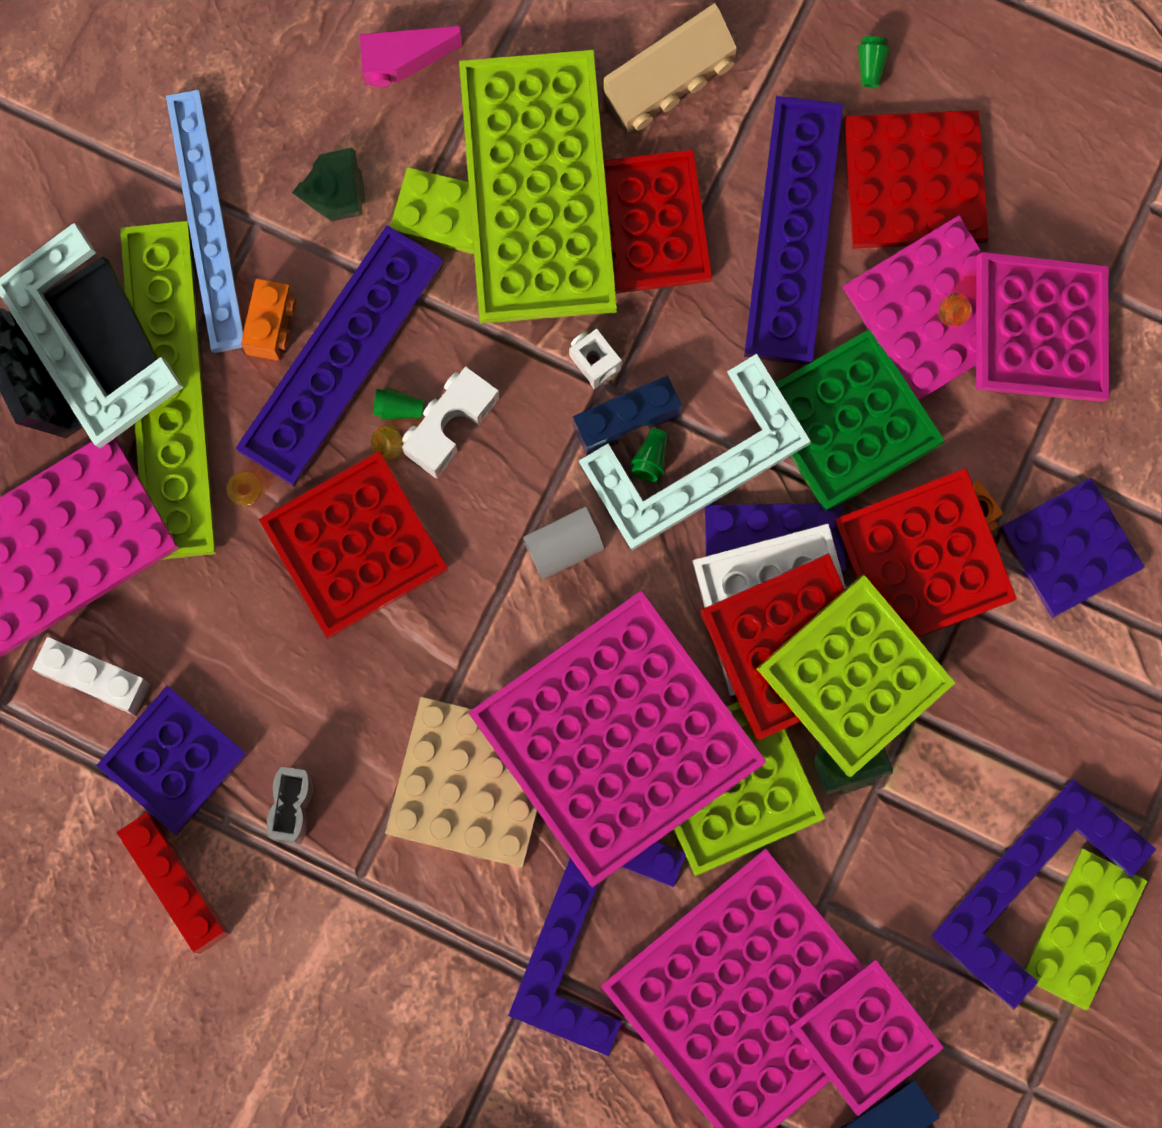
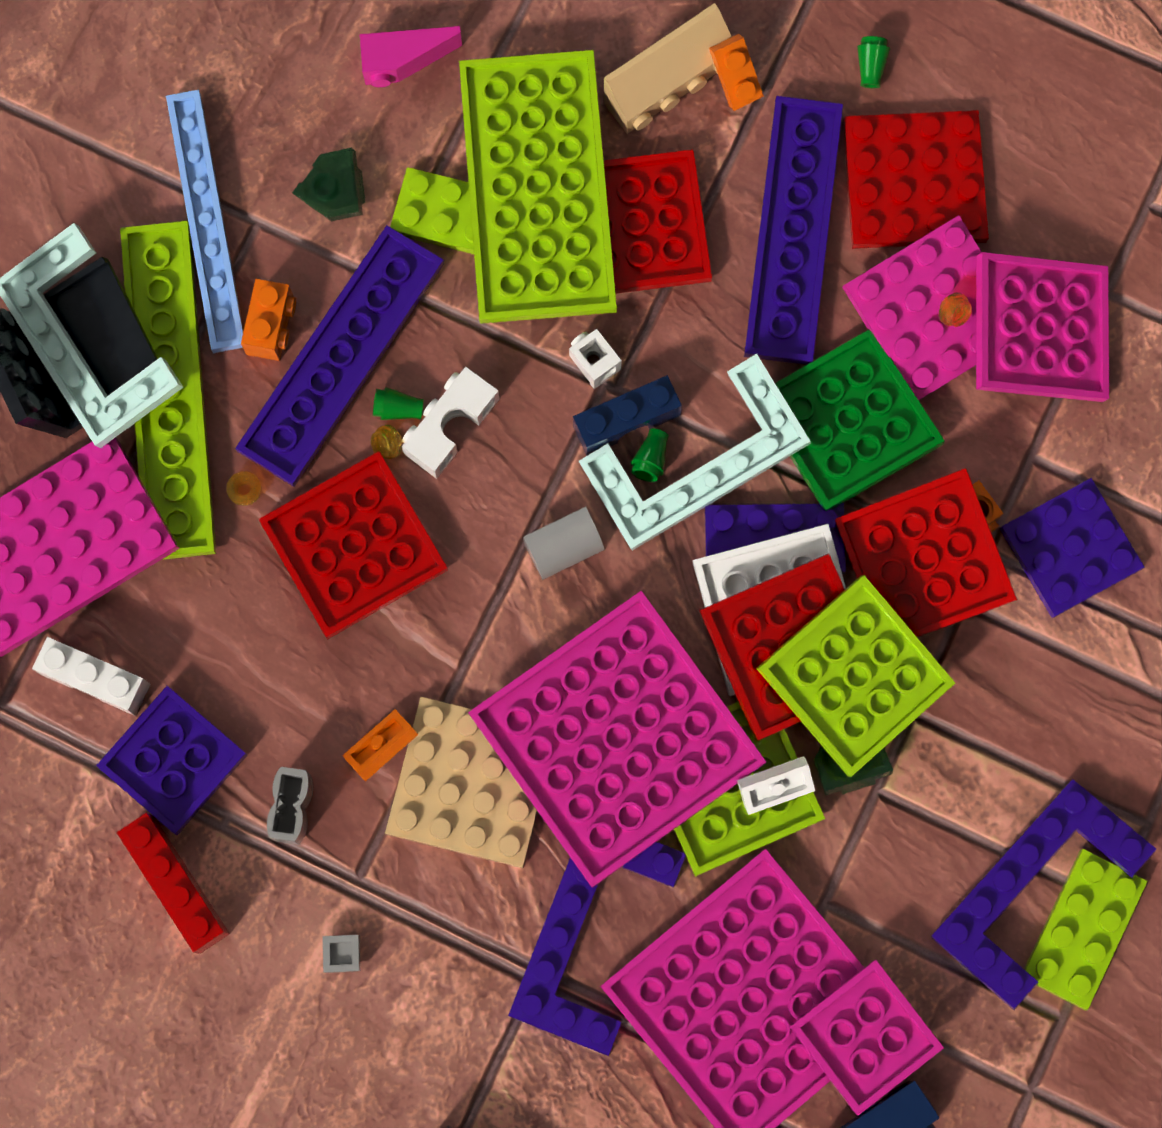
none -> light grey plate [323,935,361,973]
none -> orange plate [342,709,418,782]
none -> orange plate [709,34,764,111]
none -> white plate [737,756,815,815]

